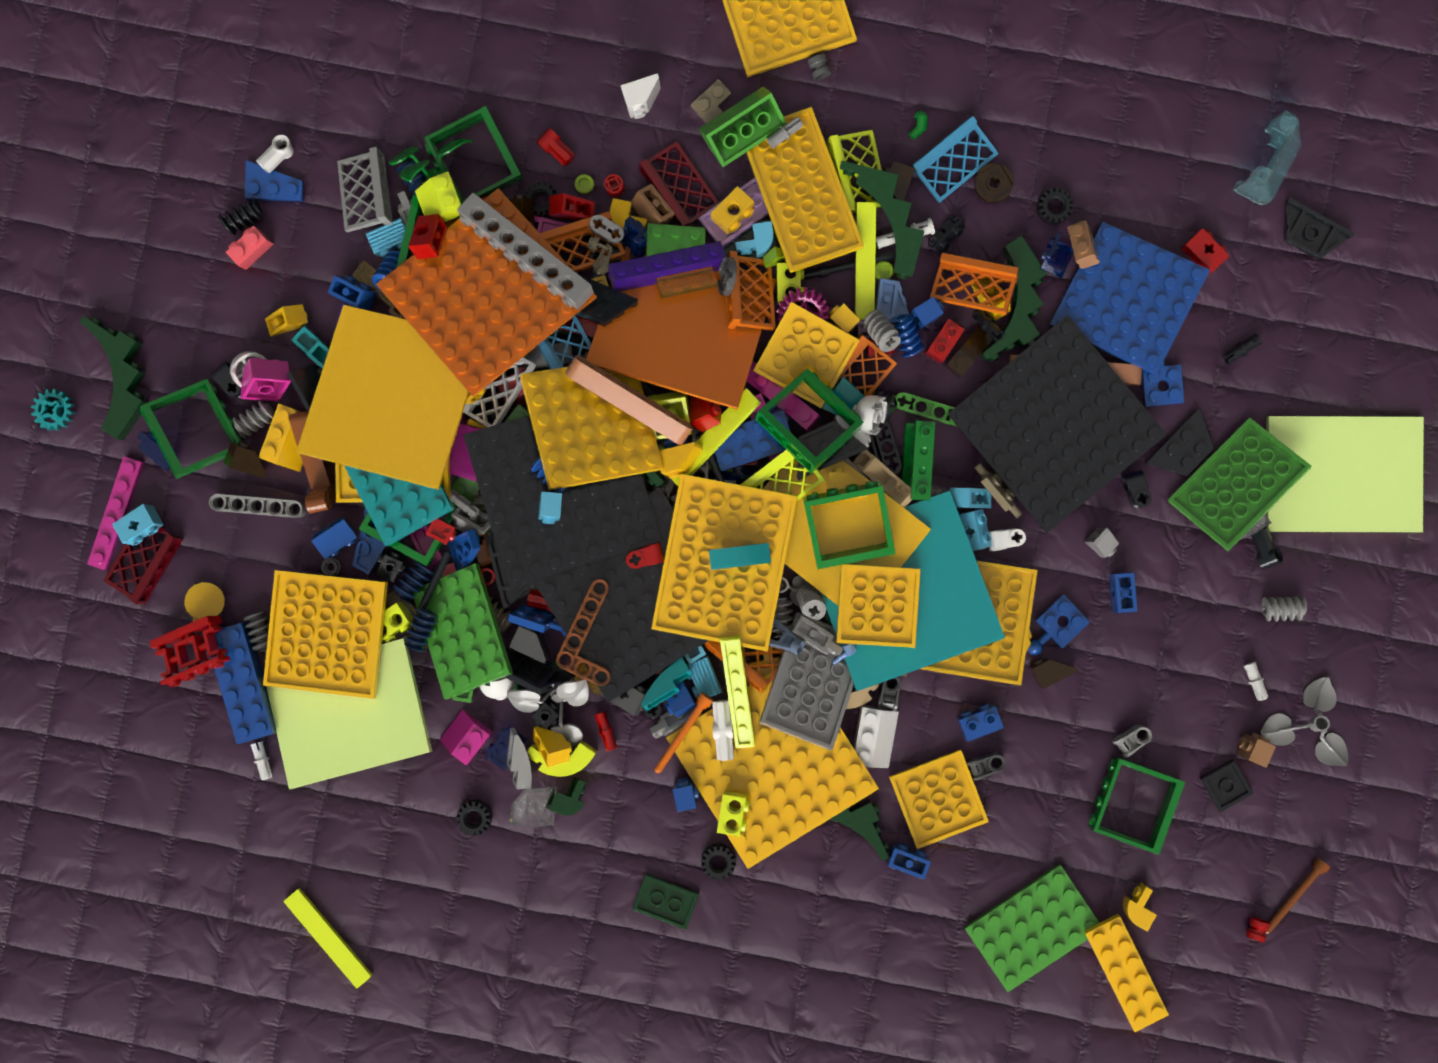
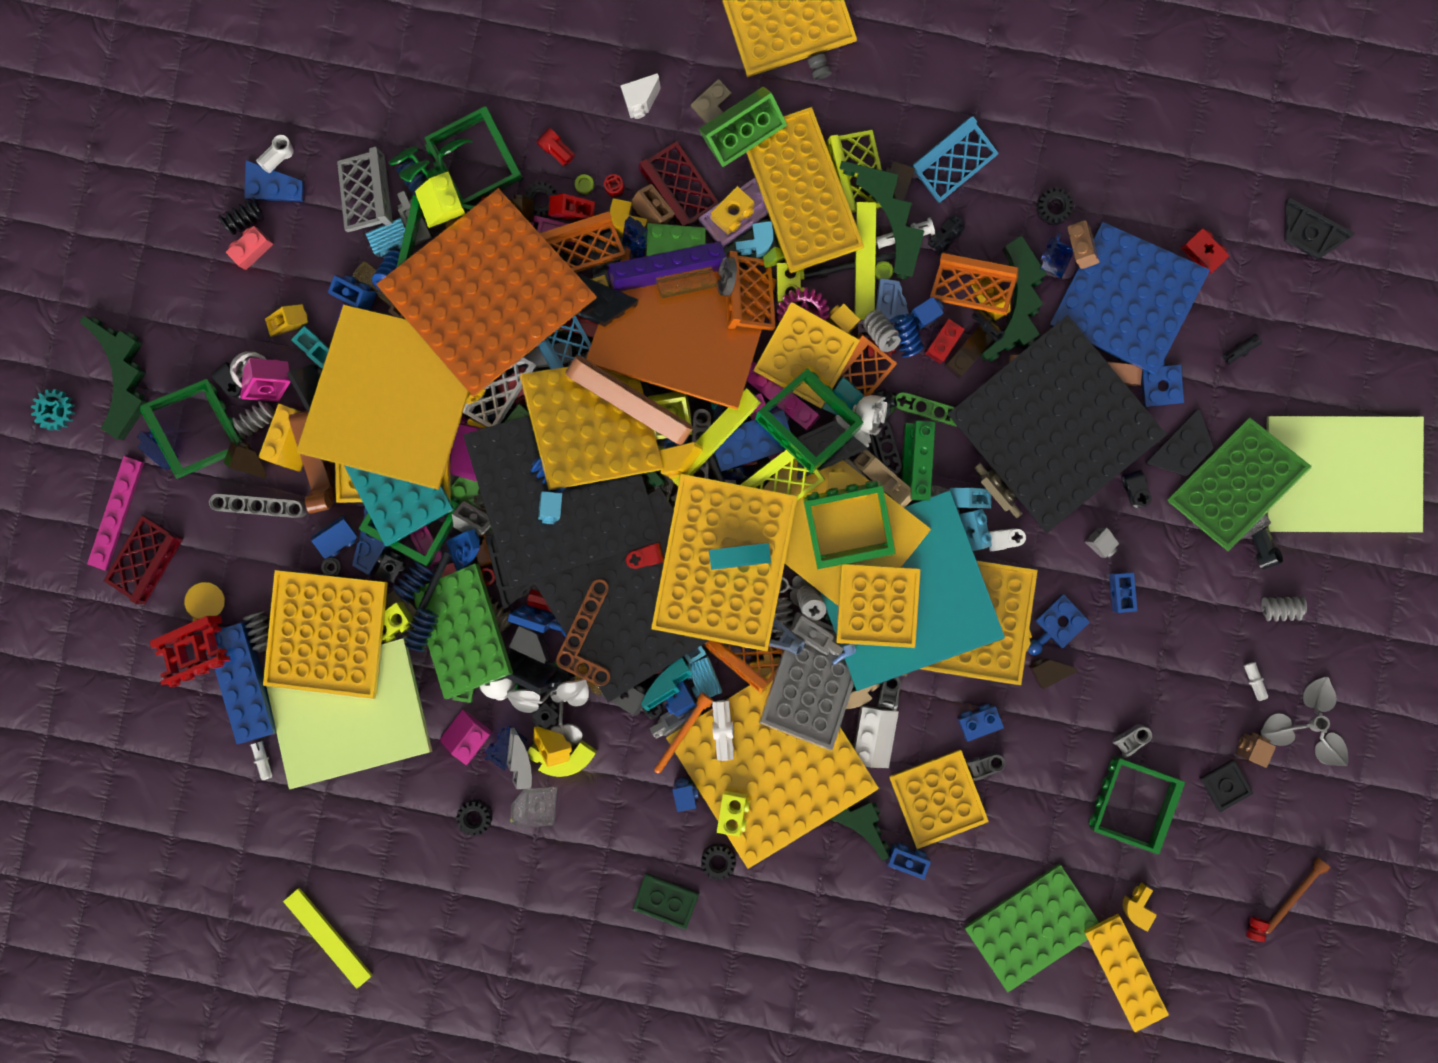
medium azure brick [112,504,163,546] -> none
red brick [408,214,448,259] -> none
red bracket [425,518,457,545] -> none
light grey axle [451,489,480,518] -> none
light grey brick [457,193,594,310] -> none
dark green brick [545,776,585,816] -> none
dark tan piece [587,236,613,275] -> none
light grey beam [589,215,624,244] -> none
red pin [594,711,618,752] -> none
red slope [690,396,721,432] -> none
neon yellow tile [720,636,755,748] -> none
light grey axle [766,117,803,149] -> none
green arm [908,110,928,140] -> none
dark brown plate [974,163,1014,204] -> none
clear light blue windscreen [1233,110,1302,205] -> none

